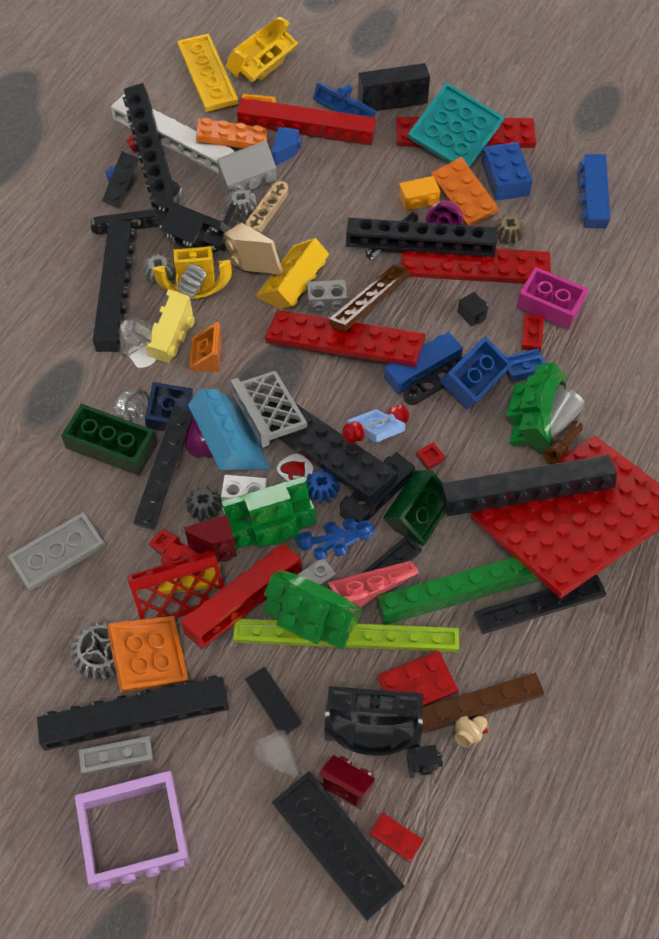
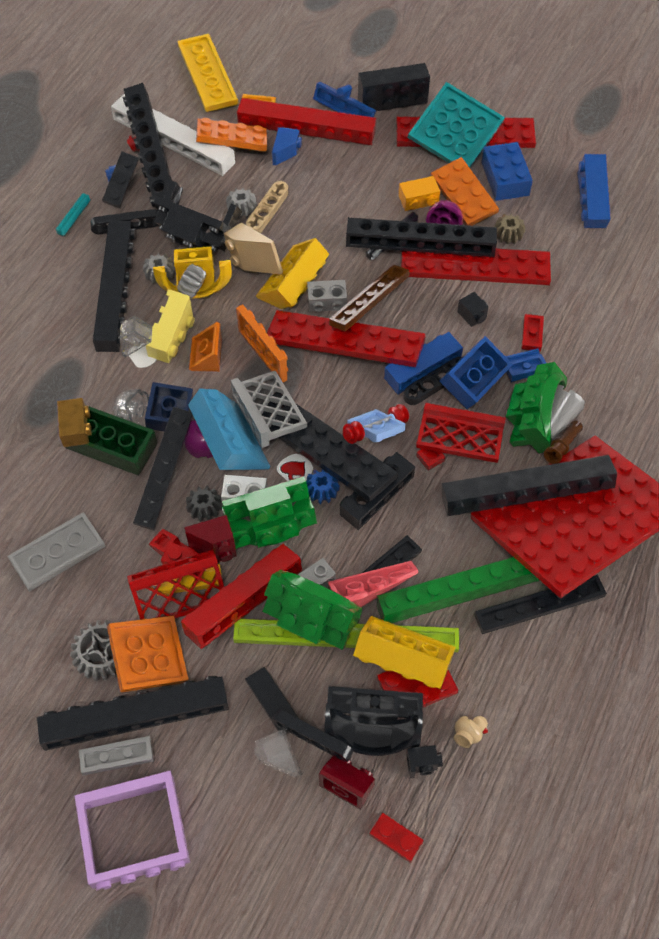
light grey slope [217,141,277,196] -> none
yellow piece [226,17,298,82] -> none
black plate [272,771,405,922] -> none
blue plant [295,518,375,560] -> none
dark green slope [383,470,446,546] -> none
reddish brown plate [422,673,545,734] -> none
dark pink brick [517,267,588,330] -> none
none -> teal axle [55,193,90,236]
none -> pearl gold brick [57,398,92,447]
none -> orange plate [236,304,288,382]
none -> black beam [271,709,354,762]
none -> yellow slope [353,616,456,688]
none -> red fence [416,403,506,463]

